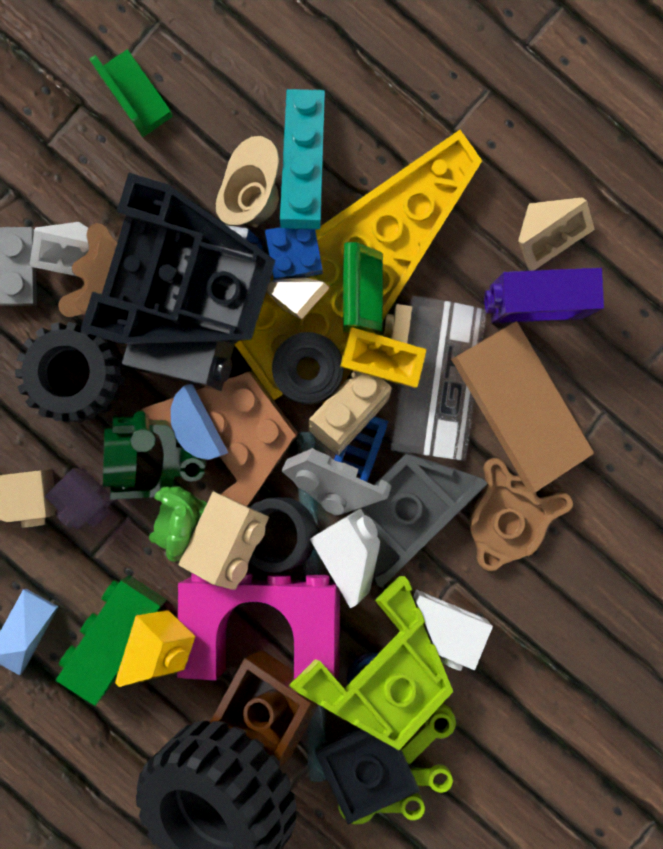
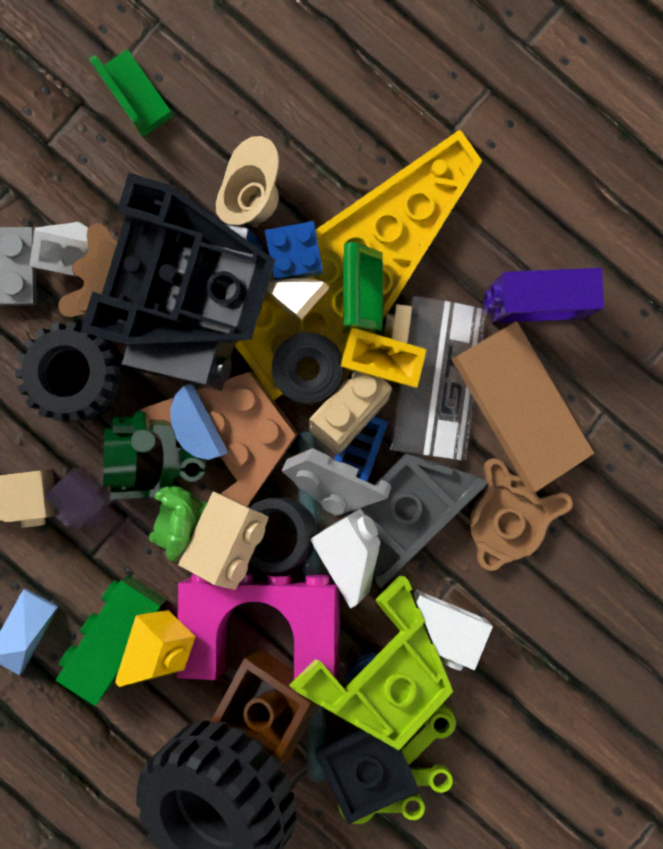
teal plate [280,89,325,229] -> none
tan slope [518,197,595,271] -> none

